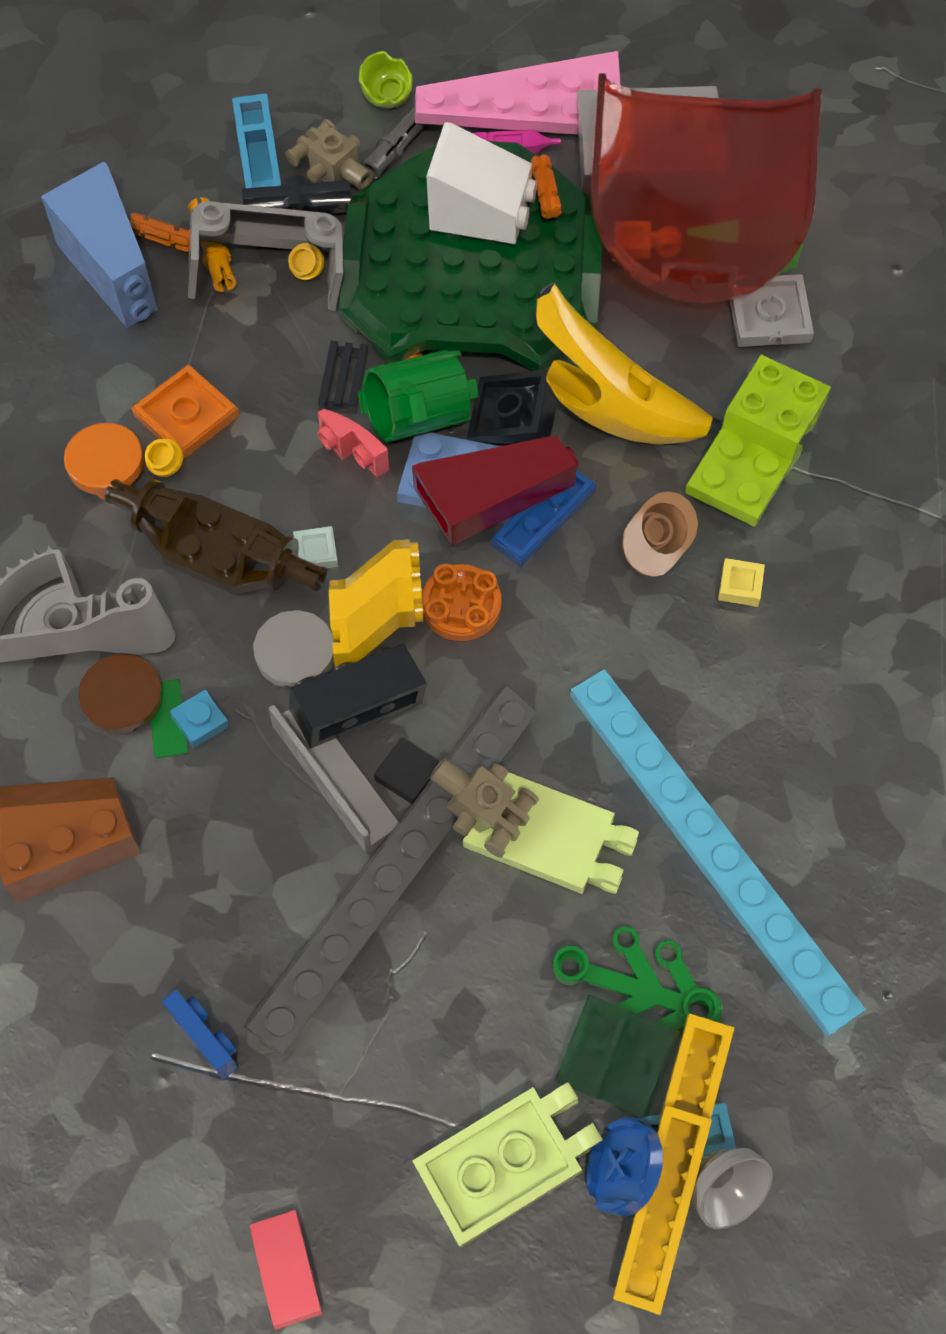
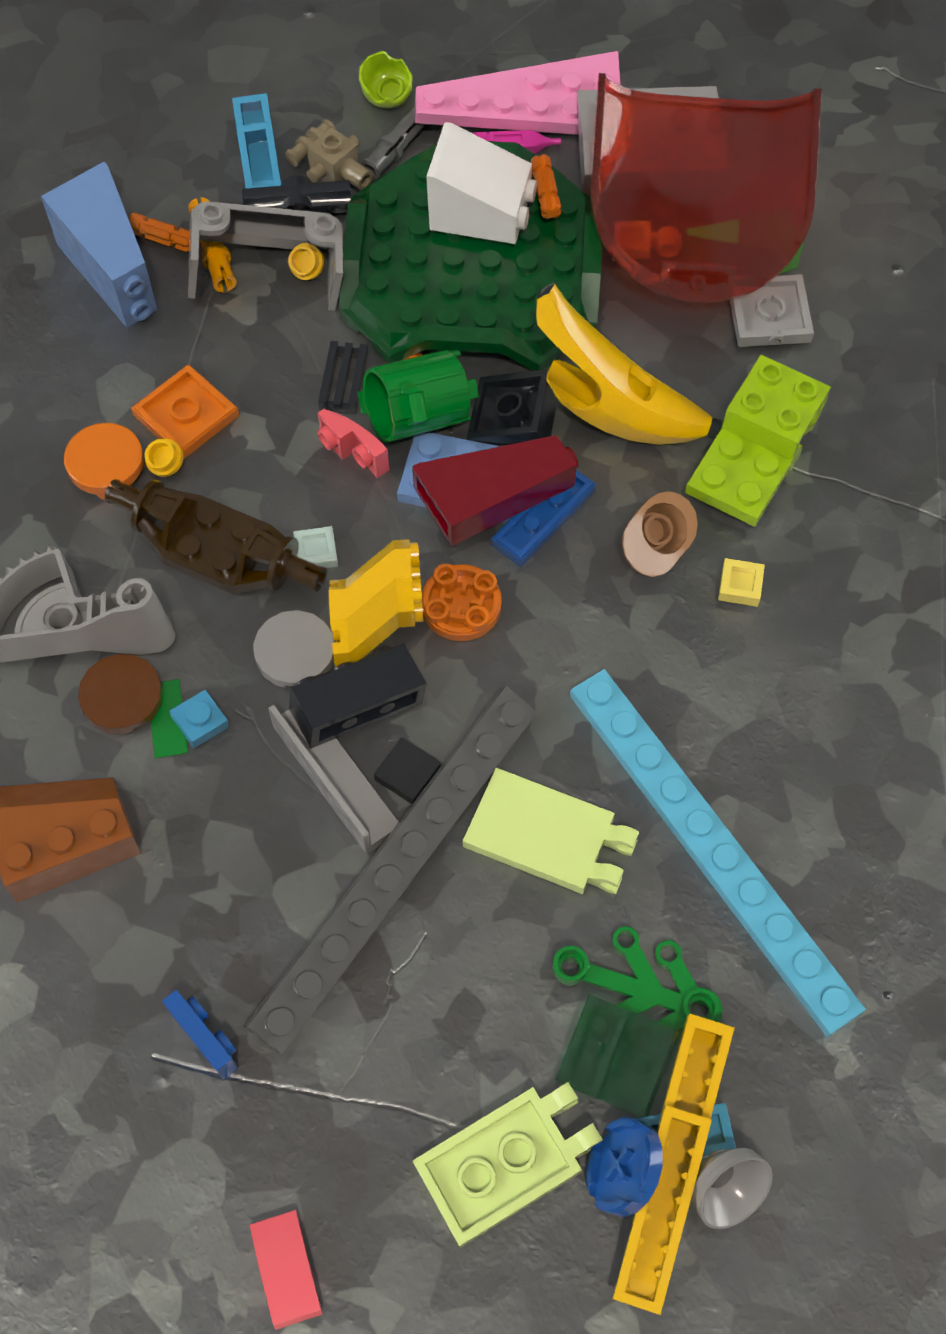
dark tan piece [429,757,539,858] -> none

